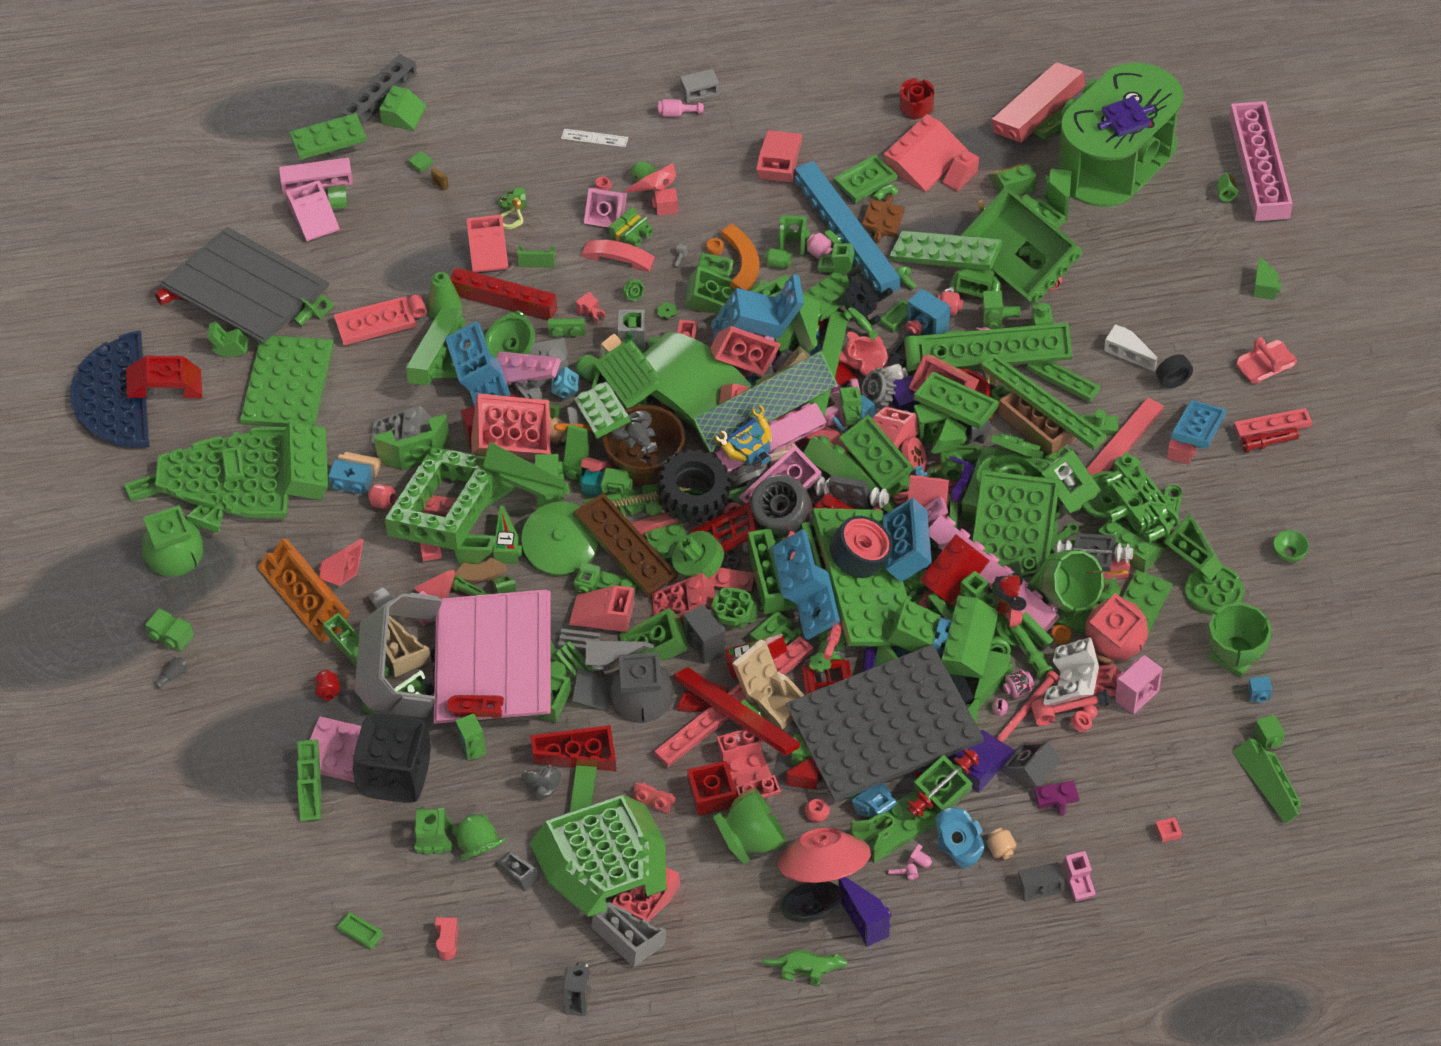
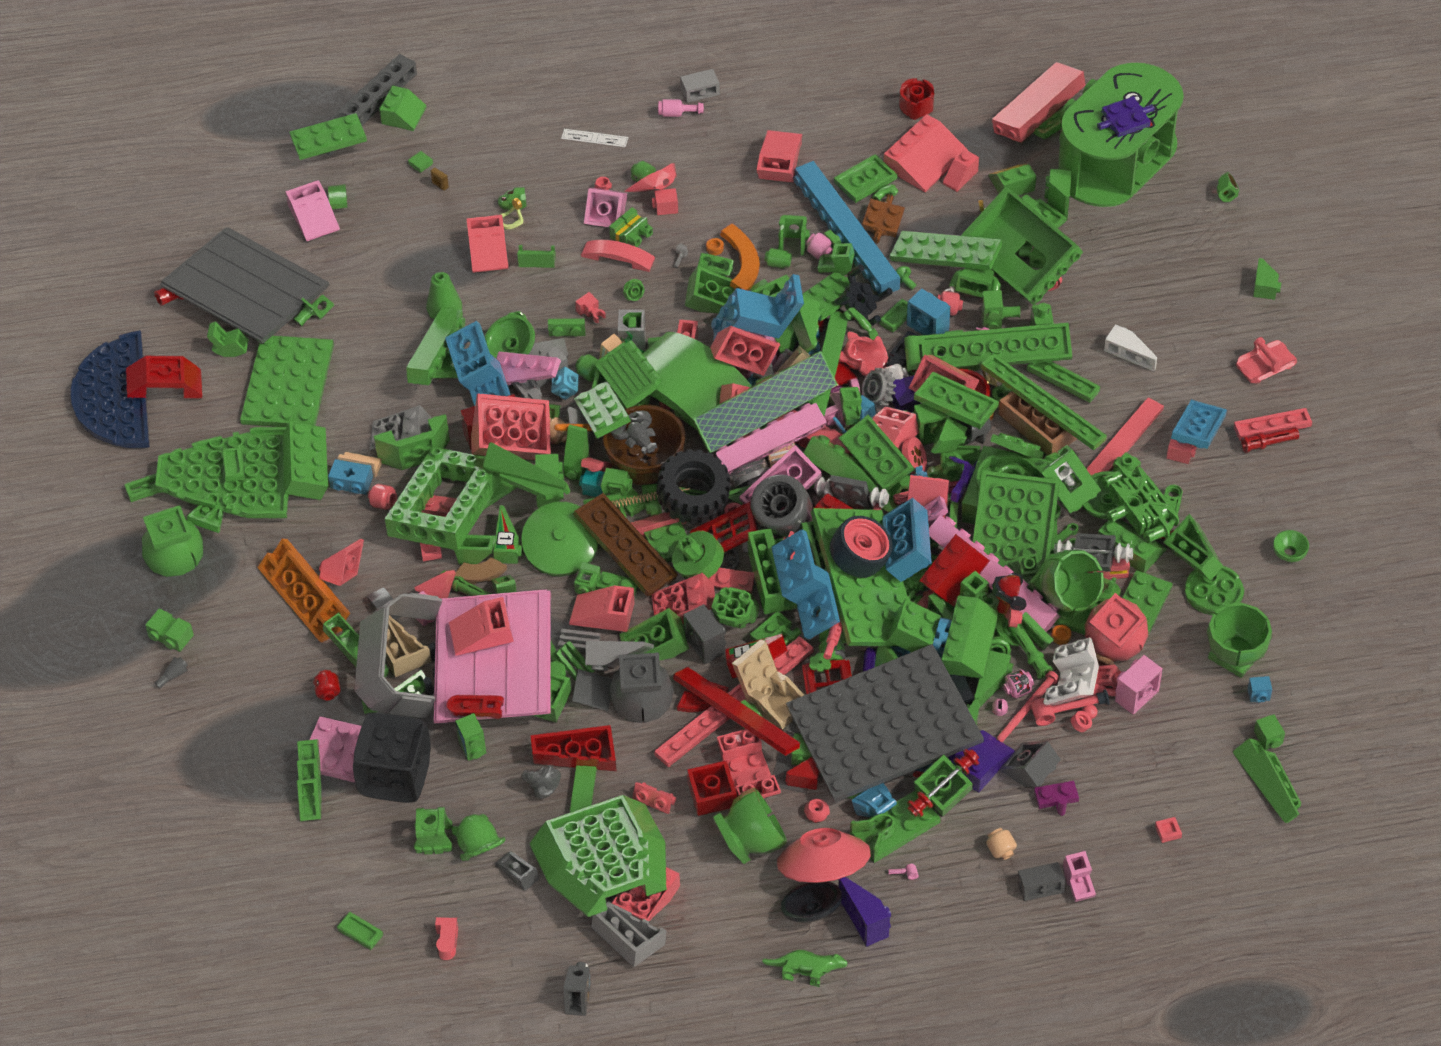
bright pink brick [279,157,353,194] -> none
coral hinge [334,295,427,346] -> none
red brick [450,267,558,321] -> none
bright green plant [657,302,677,319] -> none
torso [713,405,772,465] -> none
coral plate [906,320,923,336] -> none
bright pink piece [908,844,932,868] -> none
dark azure piece [936,807,984,868] -> none
bright green tile [1080,409,1118,435] -> none
black tyre [1156,354,1193,389] -> none
bright pink brick [1229,101,1293,221] -> none
none -> coral slope [449,597,514,656]

